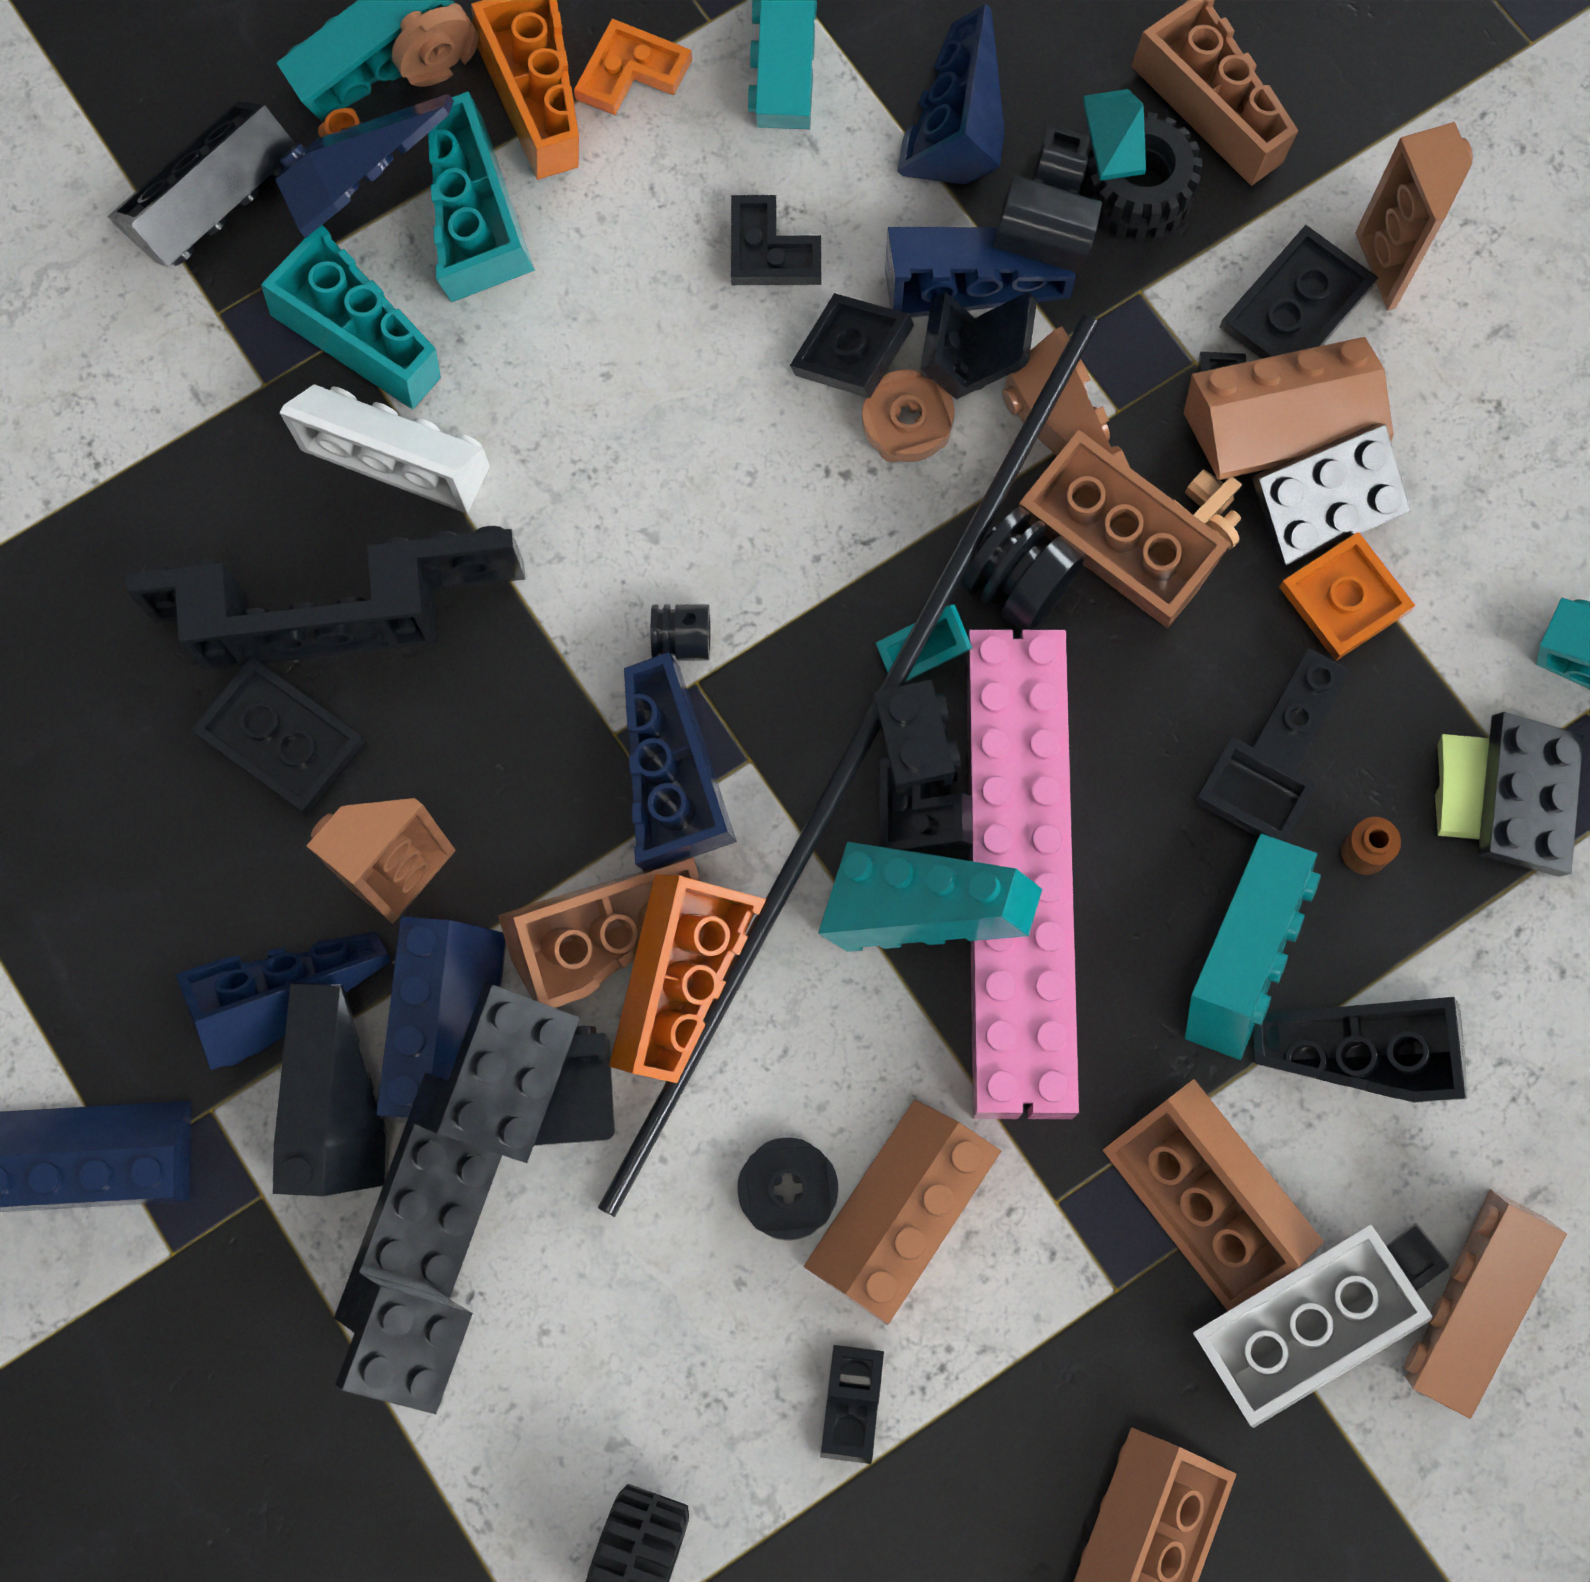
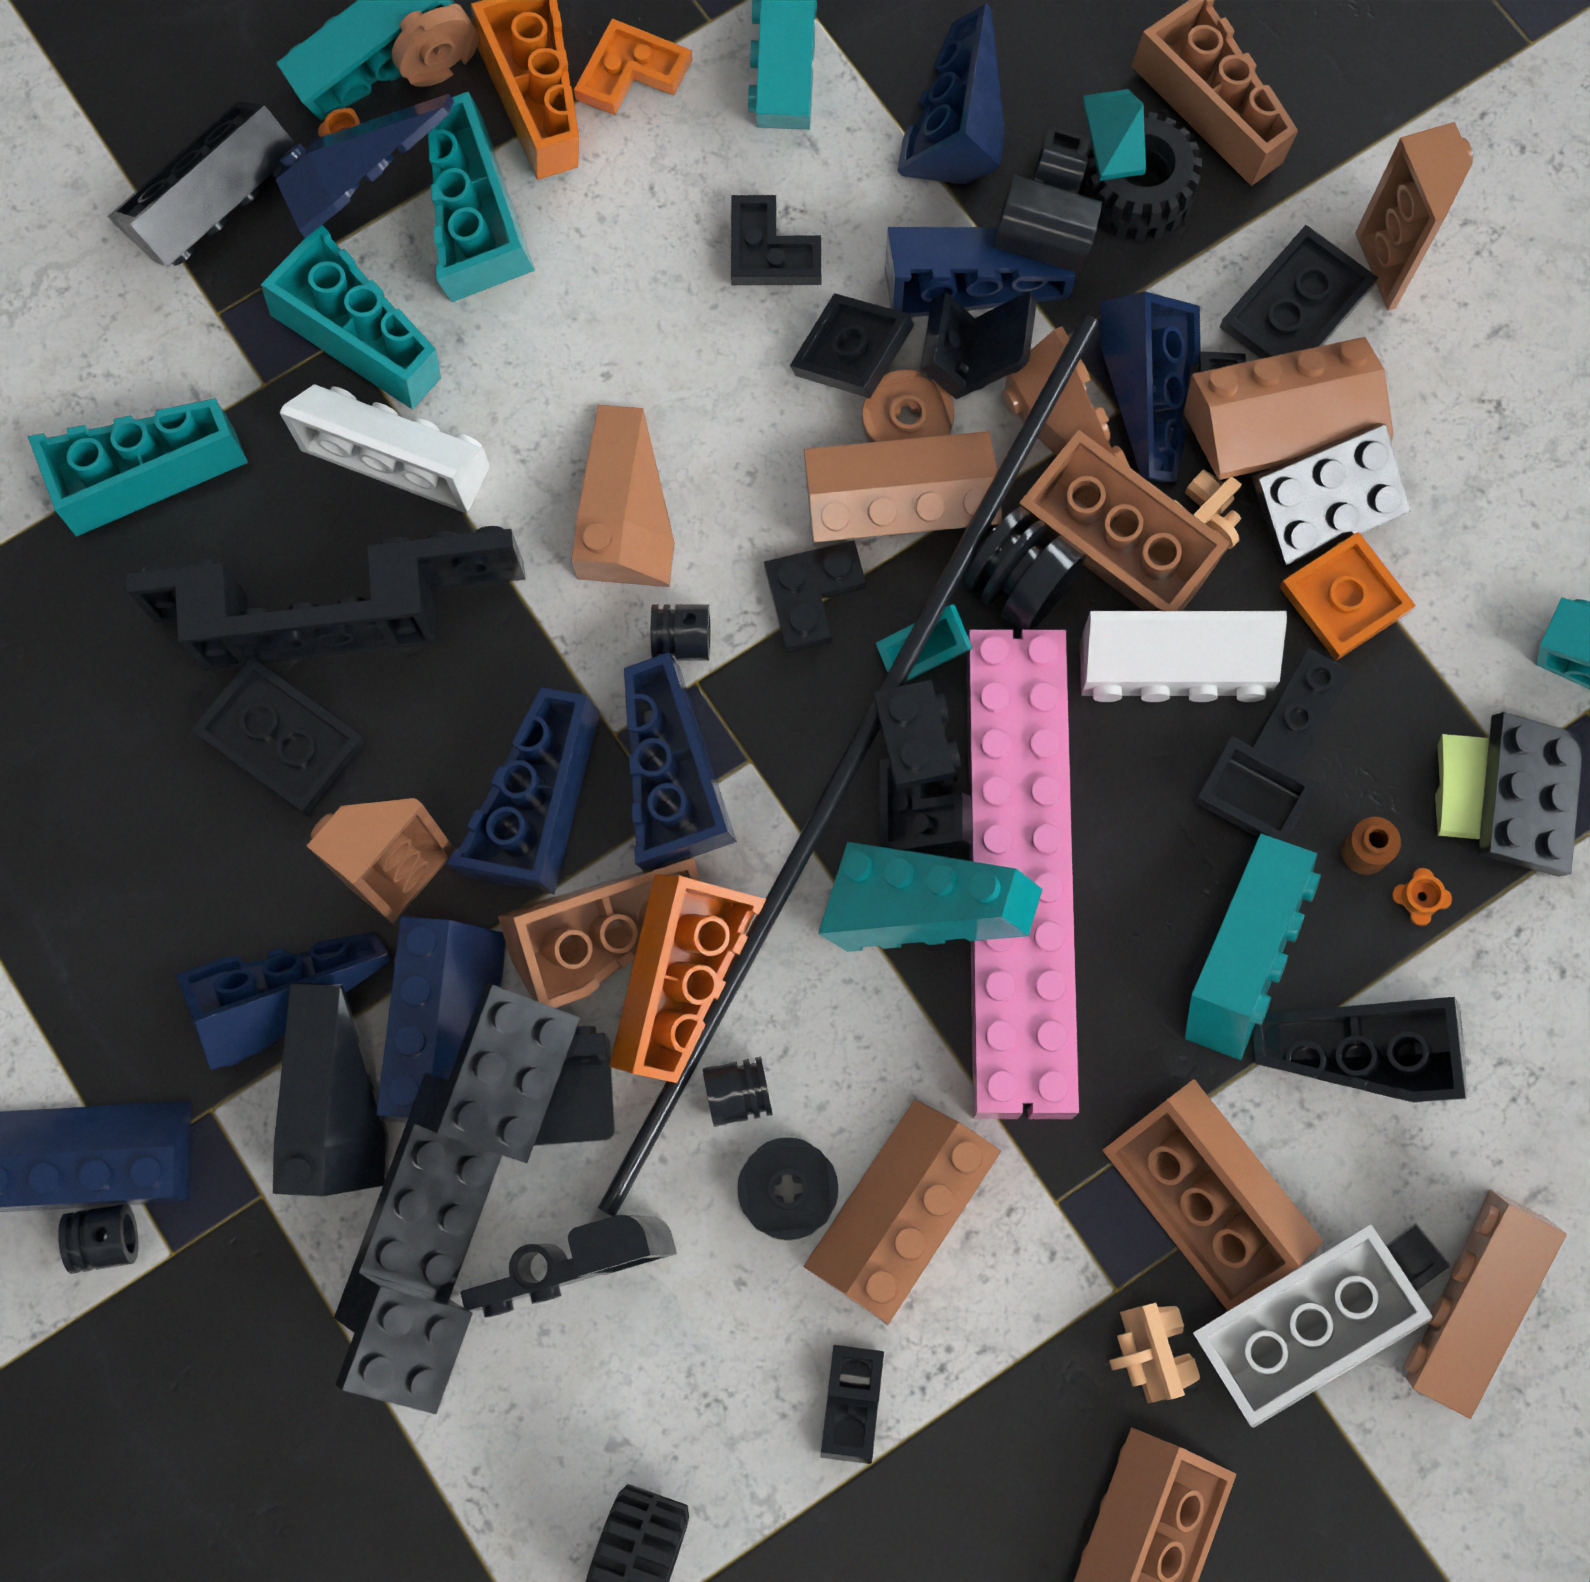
none -> teal wedge [27,398,248,537]
none -> black piece [58,1203,139,1274]
none -> dark blue wedge [447,687,600,895]
none -> black plate [460,1215,677,1318]
none -> nougat wedge [571,405,675,587]
none -> black piece [702,1056,773,1127]
none -> black plate [764,540,866,654]
none -> nougat slope [804,431,1002,543]
none -> white slope [1079,611,1287,702]
none -> dark blue wedge [1099,291,1201,484]
none -> light nougat hips [1109,1303,1200,1403]
none -> orange plate [1392,868,1452,926]

